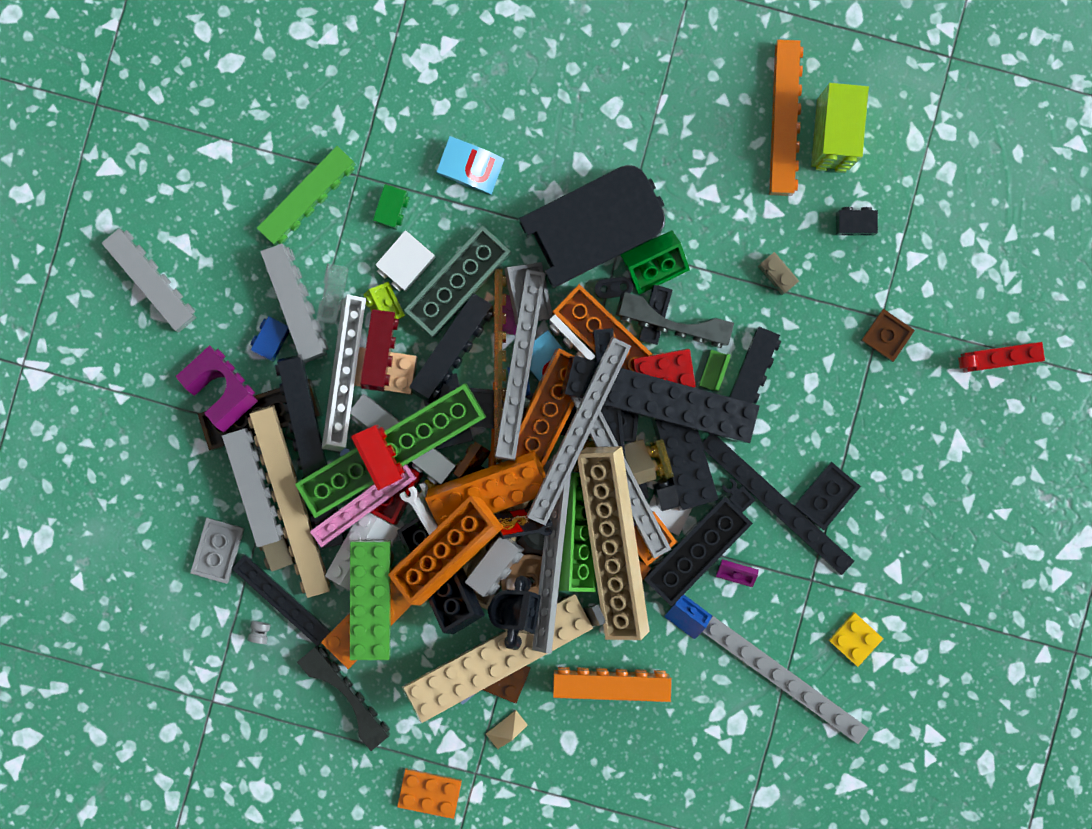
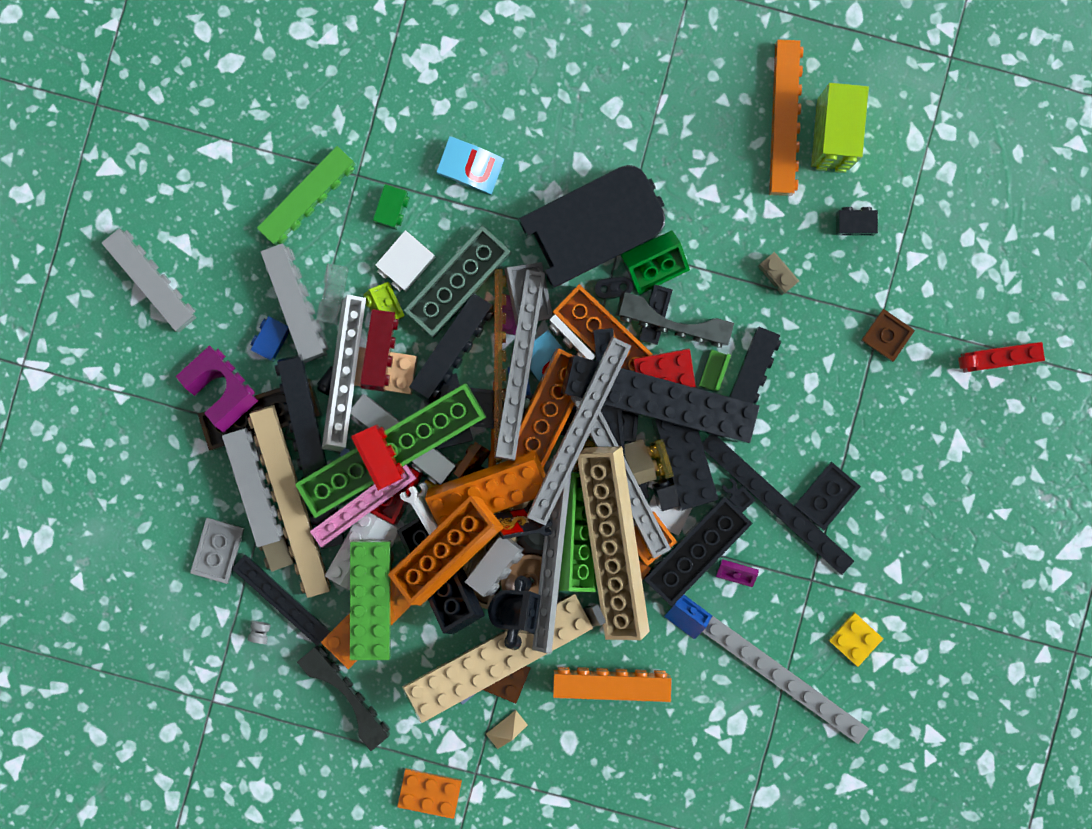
none -> black cone [317,366,333,396]

